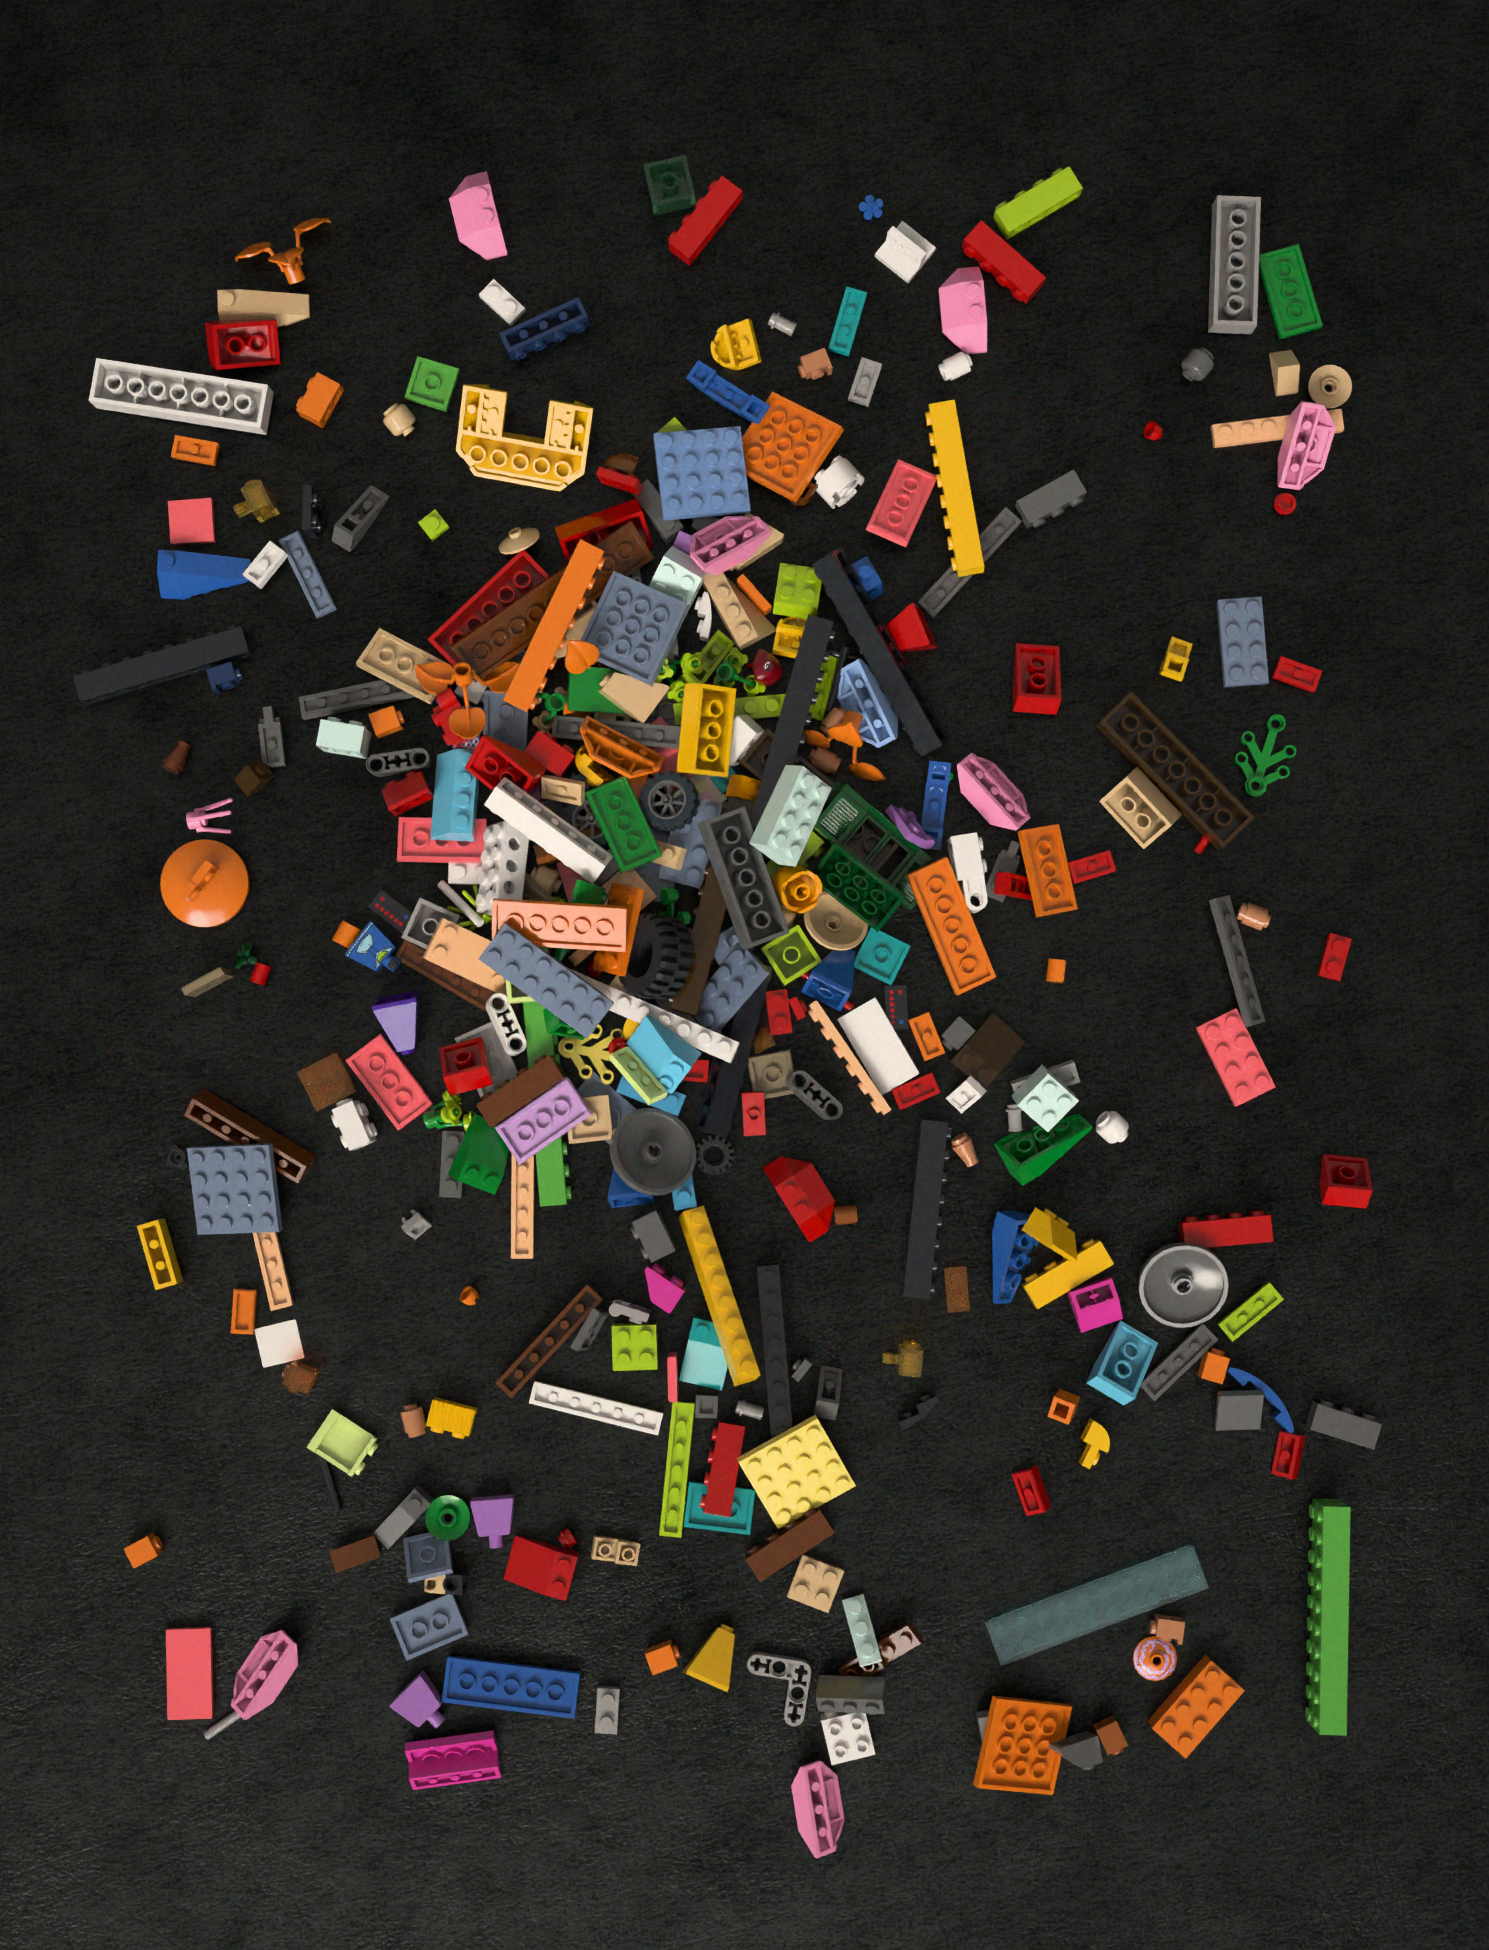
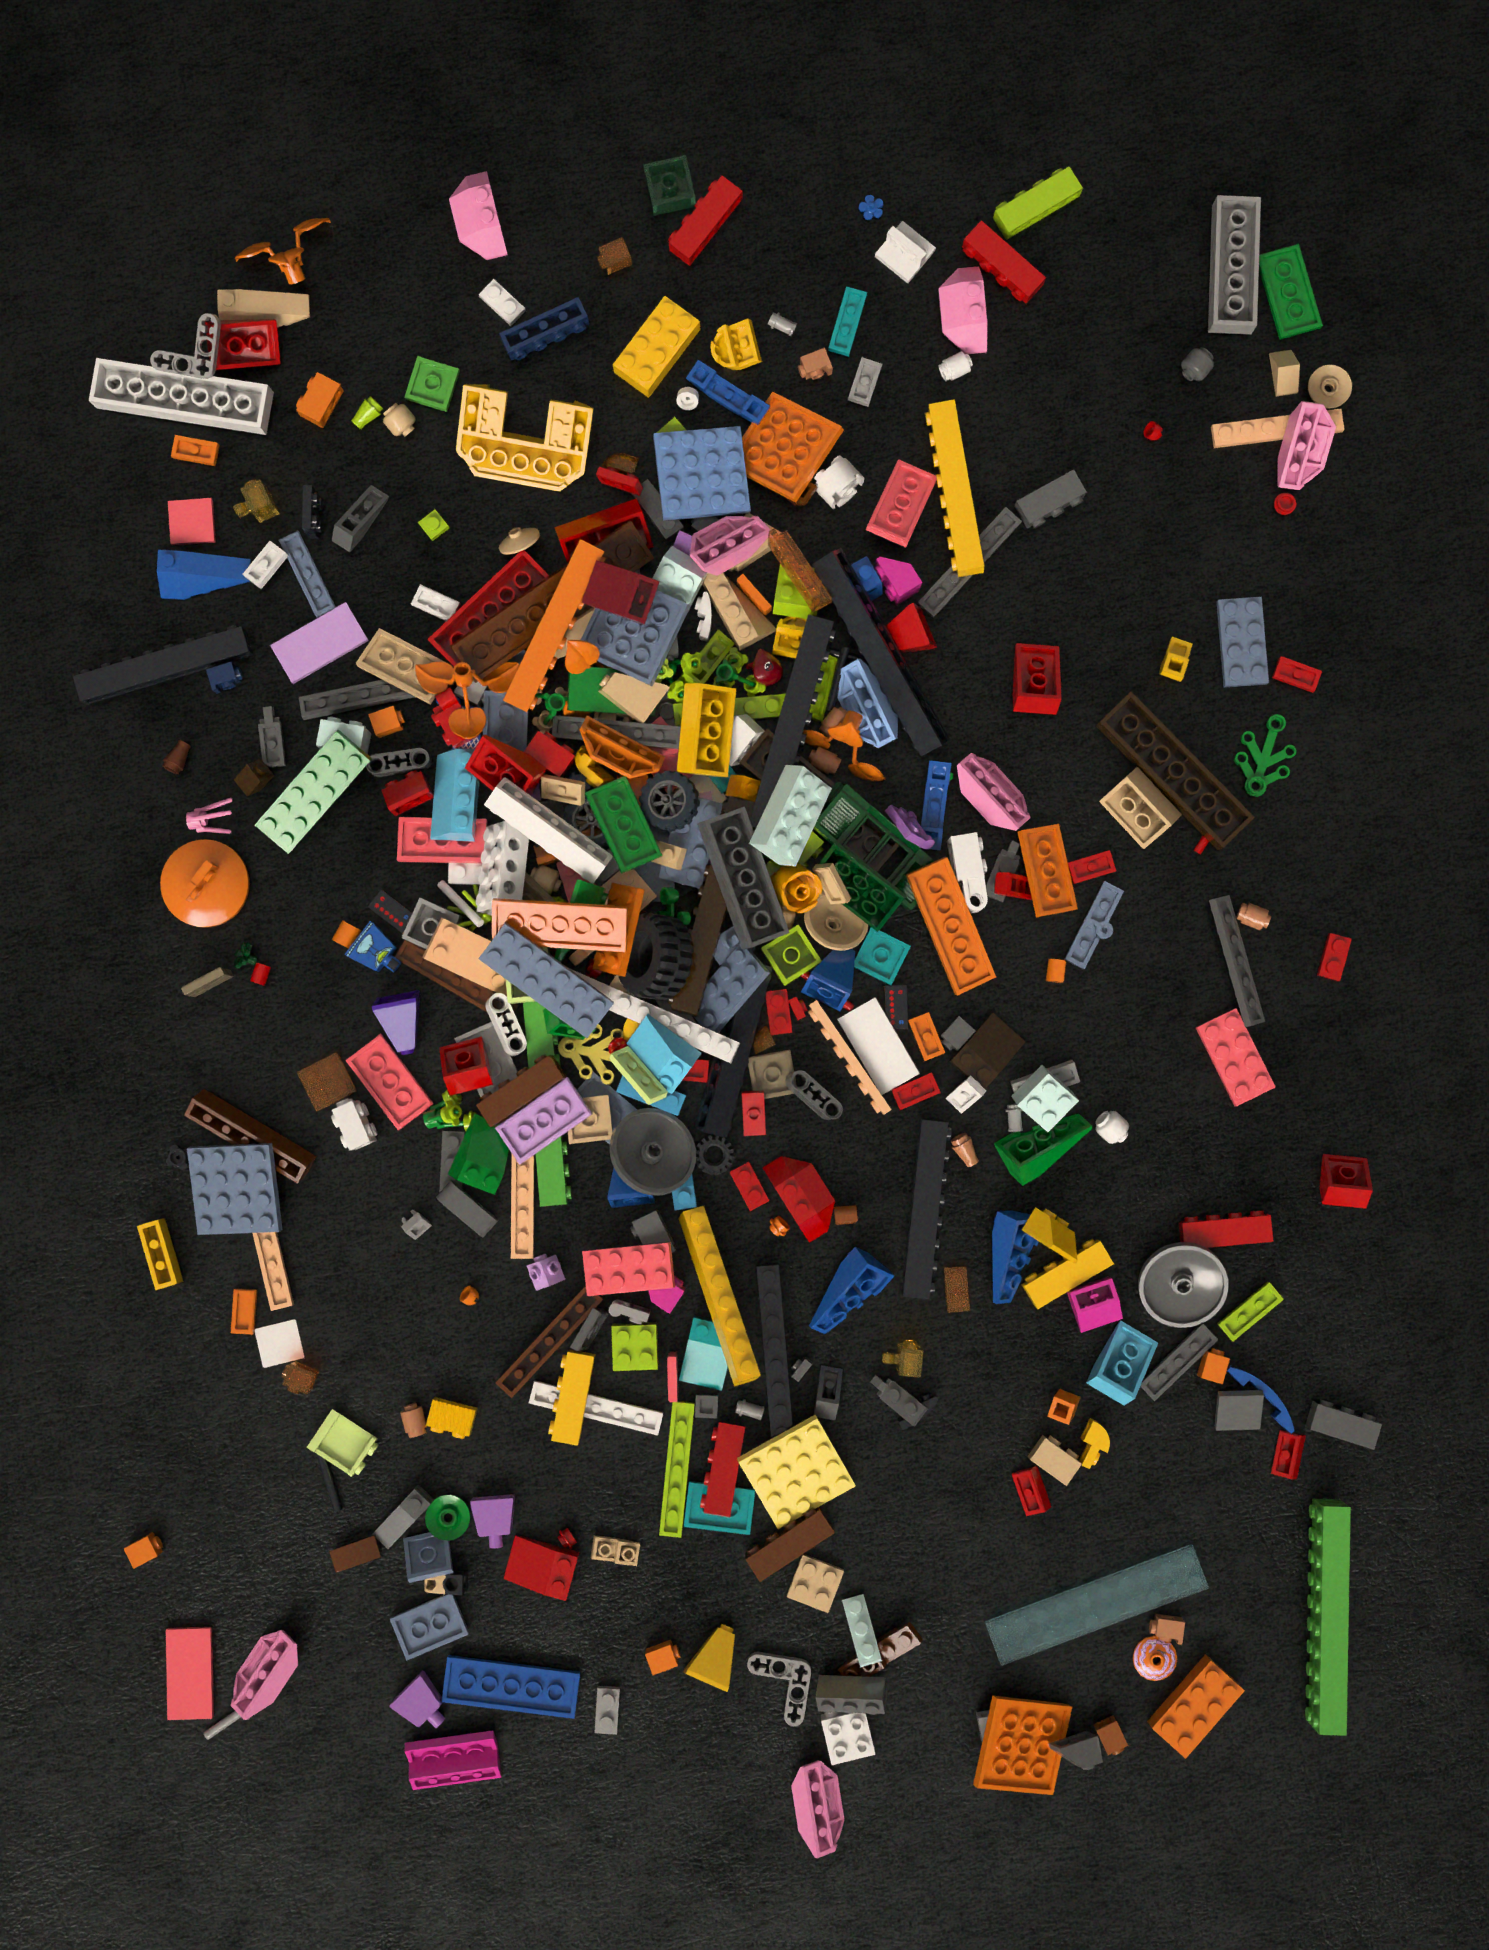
none -> light grey beam [150,314,221,379]
none -> plate [255,729,372,854]
none -> lavender tile [270,602,369,684]
none -> lime cone [351,396,383,429]
none -> white plate [411,584,460,621]
none -> dark grey beam [436,1180,498,1237]
none -> lavender brick [527,1254,565,1290]
none -> yellow brick [549,1349,595,1445]
none -> dark red slope [581,560,660,626]
none -> coral plate [582,1242,675,1296]
none -> clear orange brick [597,238,632,275]
none -> yellow brick [613,296,700,398]
none -> white tile [677,387,699,410]
none -> red plate [730,1162,769,1211]
none -> clear orange fence [768,528,832,612]
none -> orange plate [769,1216,790,1236]
none -> blue wedge [809,1247,894,1334]
none -> tan tile [812,863,851,904]
none -> dark grey hinge [870,1375,928,1426]
none -> dark pink slope [874,557,922,605]
none -> tan brick [1027,1435,1082,1486]
none -> sand blue hinge [1064,881,1124,969]

